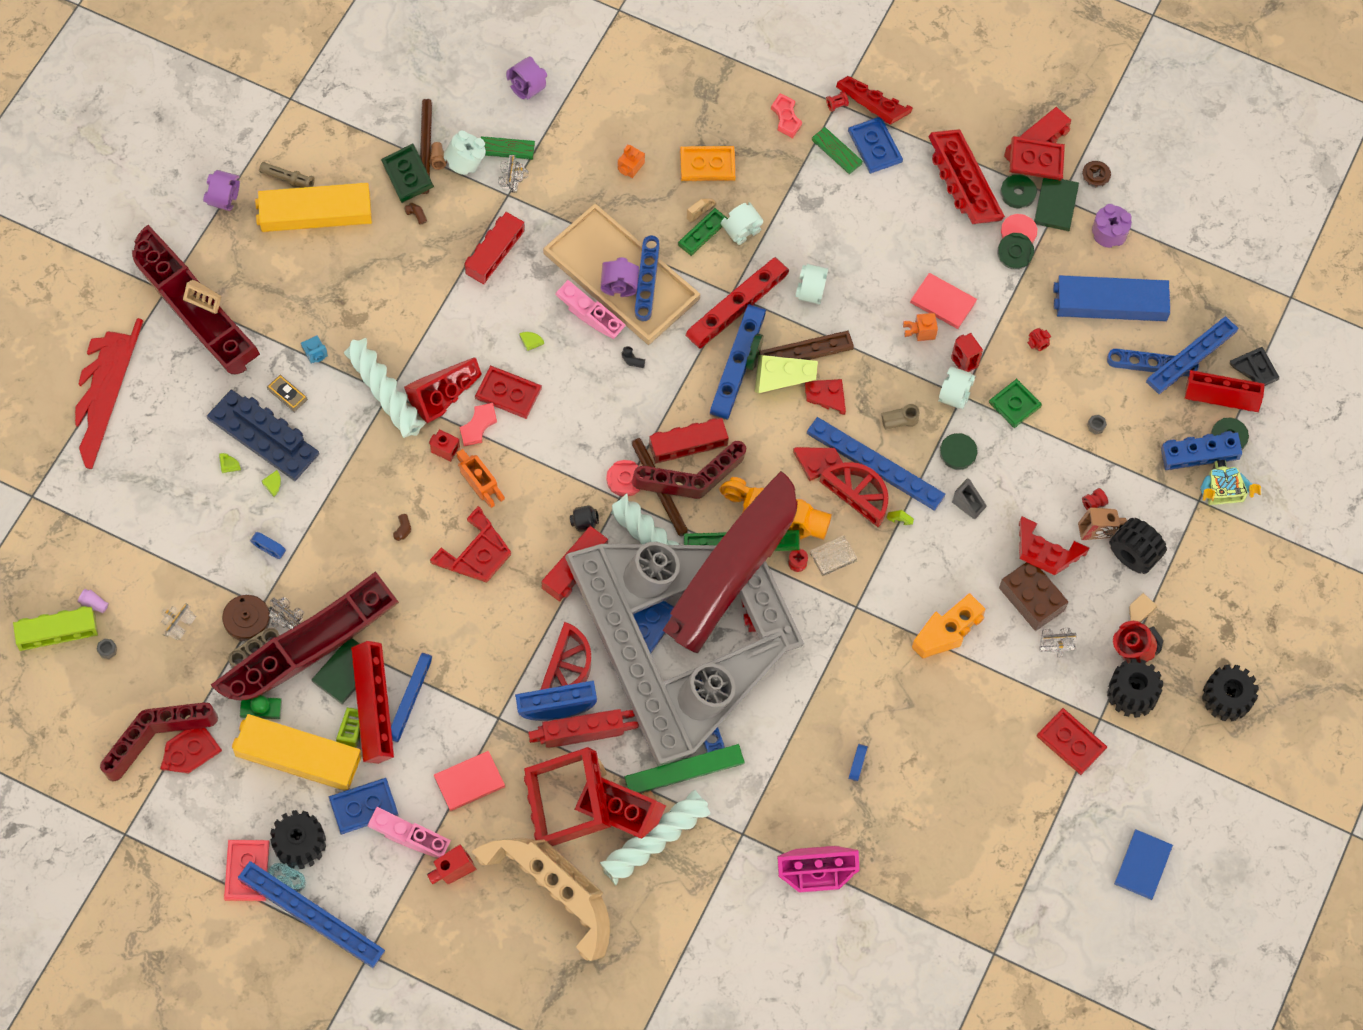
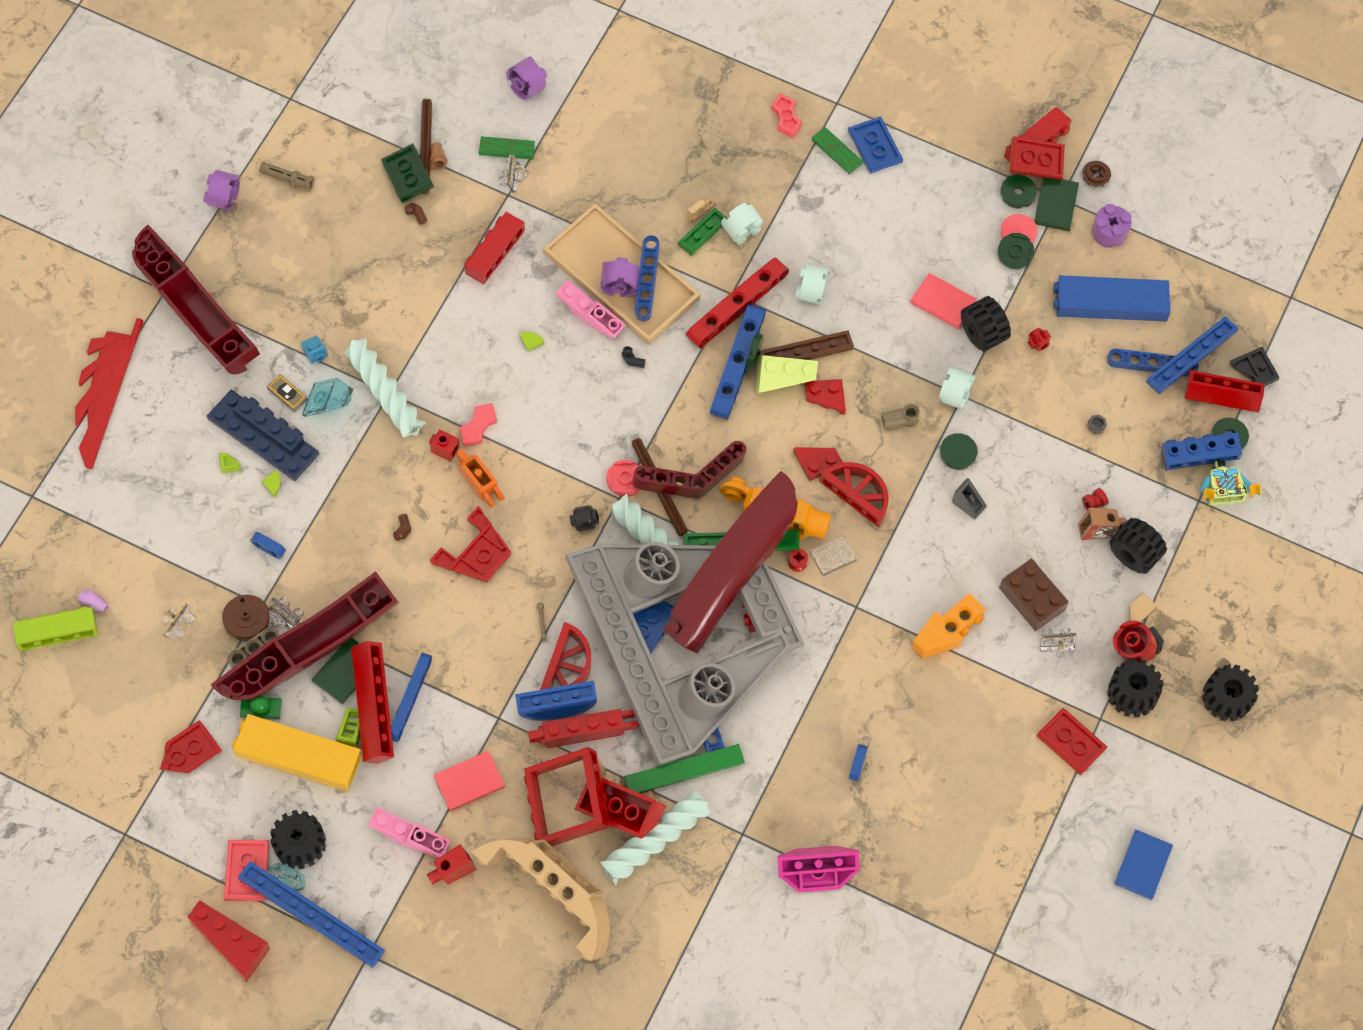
dark grey tile [97,638,117,659] -> none
dark red beam [100,702,218,782] -> none
tan slope [183,280,222,314] -> none
yellow brick [255,183,372,232] -> none
blue tile [328,778,399,835] -> none
red wedge [404,357,482,423] -> none
light aqua brick [444,130,486,175] -> none
red tile [475,365,542,419] -> none
red brick [541,526,608,602] -> none
orange brick [618,145,645,178] -> none
red brick [649,418,729,464] -> none
light orange tile [680,146,736,181] -> none
blue plate [807,417,945,511] -> none
red bush [826,91,849,112] -> none
red wing [836,76,913,125] -> none
lime tile [886,510,914,525] -> none
orange brick [903,313,938,341] -> none
red plate [928,129,1005,224] -> none
red brick [951,333,983,372] -> none
green tile [989,378,1042,428] -> none
red wing [1019,516,1090,575] -> none
none -> red wedge [188,900,270,983]
none -> clear light blue slope [302,378,354,417]
none -> dark tan hinge [537,603,546,641]
none -> black wheel [961,296,1011,352]

